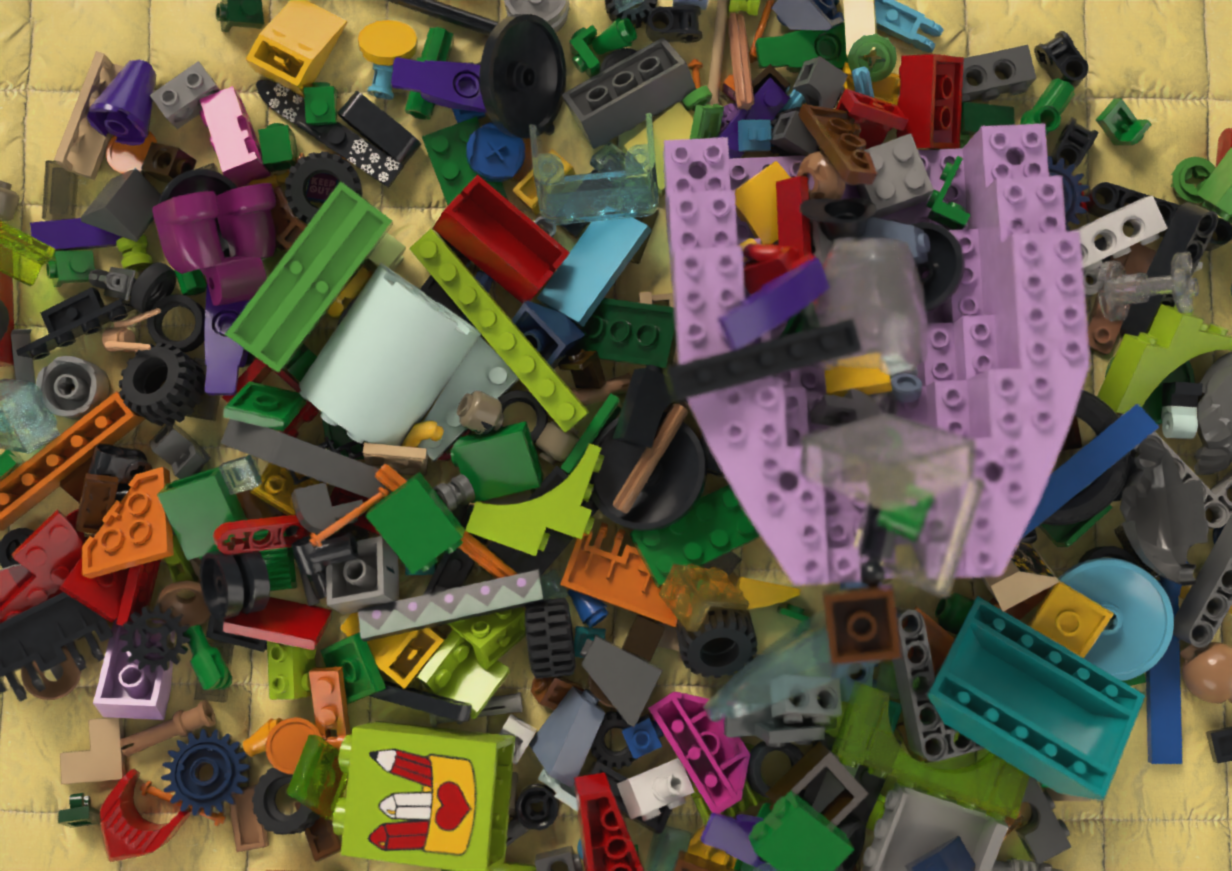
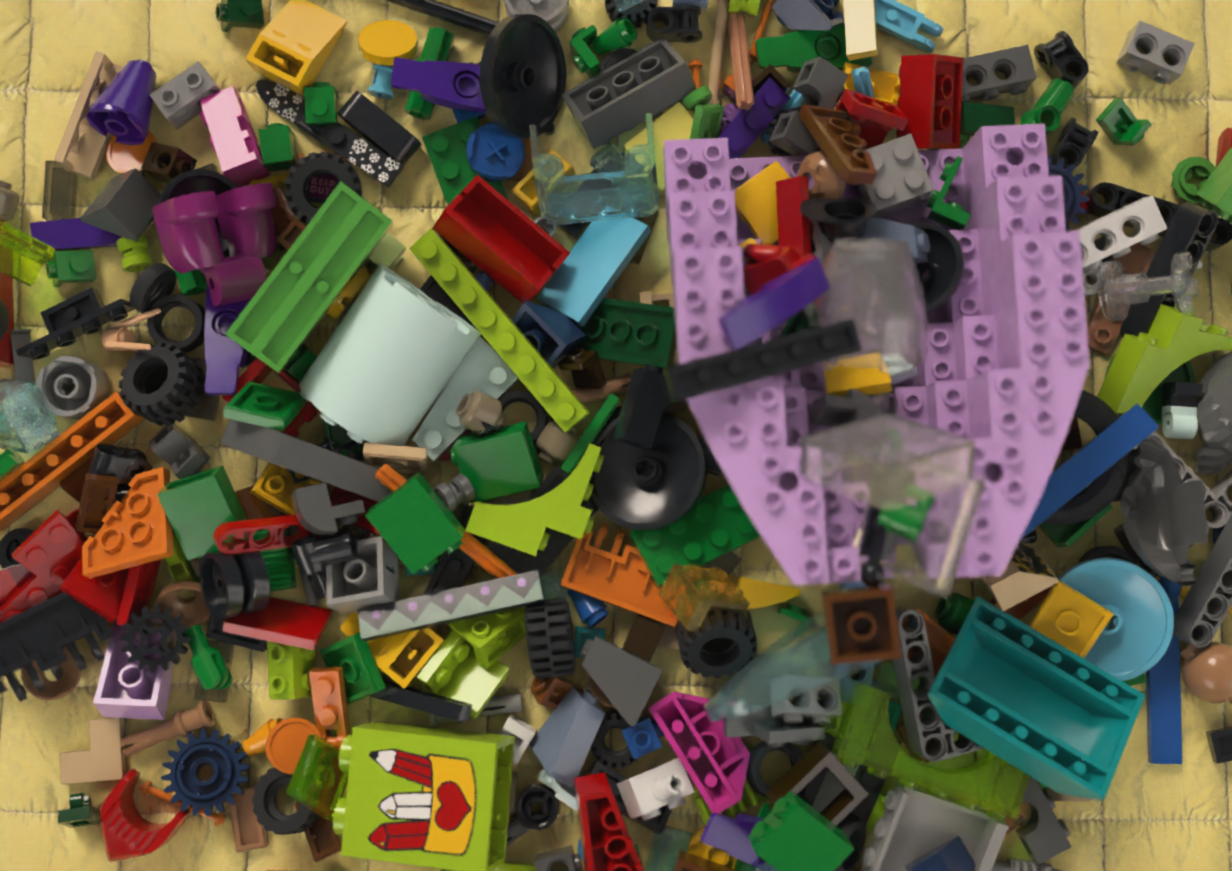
dark grey hinge [89,267,136,300] -> none
clear light blue tile [218,455,262,495] -> none
orange axle [309,487,390,548] -> none
yellow arm [401,420,444,448] -> none
medium nougat axle [613,403,688,513] -> none
dark azure tile [738,120,772,152] -> none
bright green gear [848,33,897,82] -> none
sand blue tile [889,374,922,402] -> none
none -> light grey brick [1116,21,1195,85]

